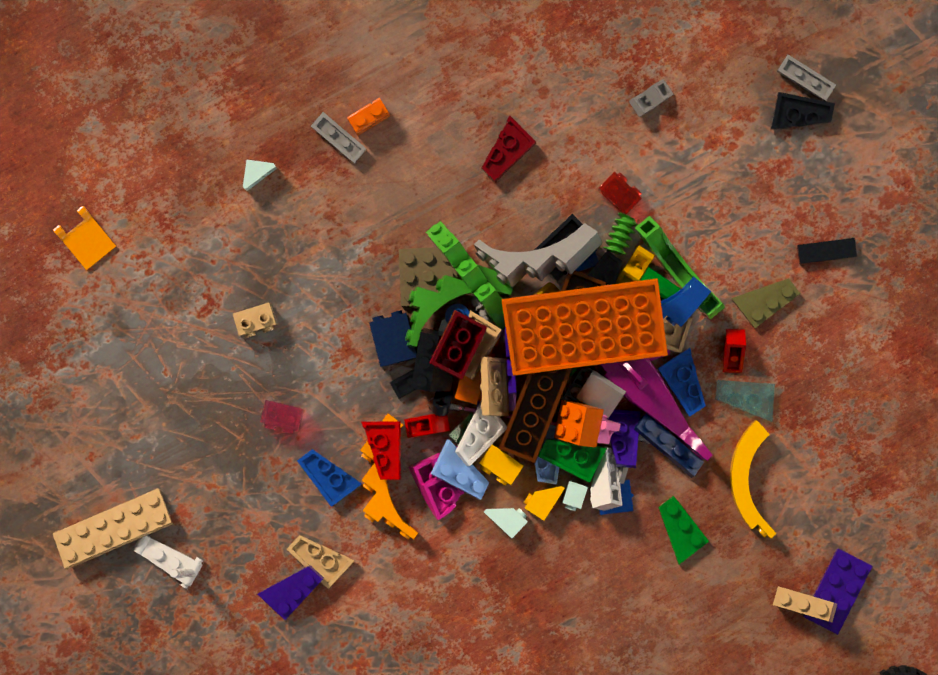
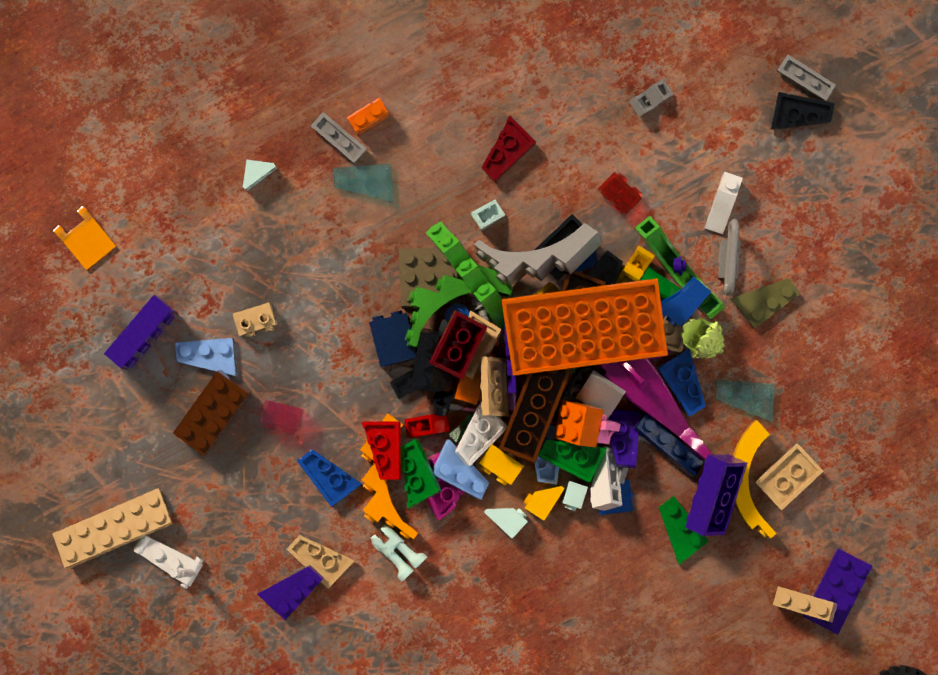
bright green piece [603,213,638,255] -> none
red slope [723,329,746,373] -> none
black tile [797,238,857,264] -> none
none -> dark purple brick [104,295,176,370]
none -> reddish brown brick [173,370,252,456]
none -> light blue wing [175,338,236,376]
none -> clear light blue wing [333,164,393,202]
none -> light aqua piece [371,524,427,582]
none -> green wing [401,439,442,509]
none -> light aqua slope [470,200,505,232]
none -> dark purple plate [674,256,686,275]
none -> yellowish green head [680,318,725,359]
none -> dark purple brick [685,454,748,536]
none -> white slope [704,172,743,234]
none -> light grey bar [718,219,740,296]
none -> tan plate [755,443,824,511]

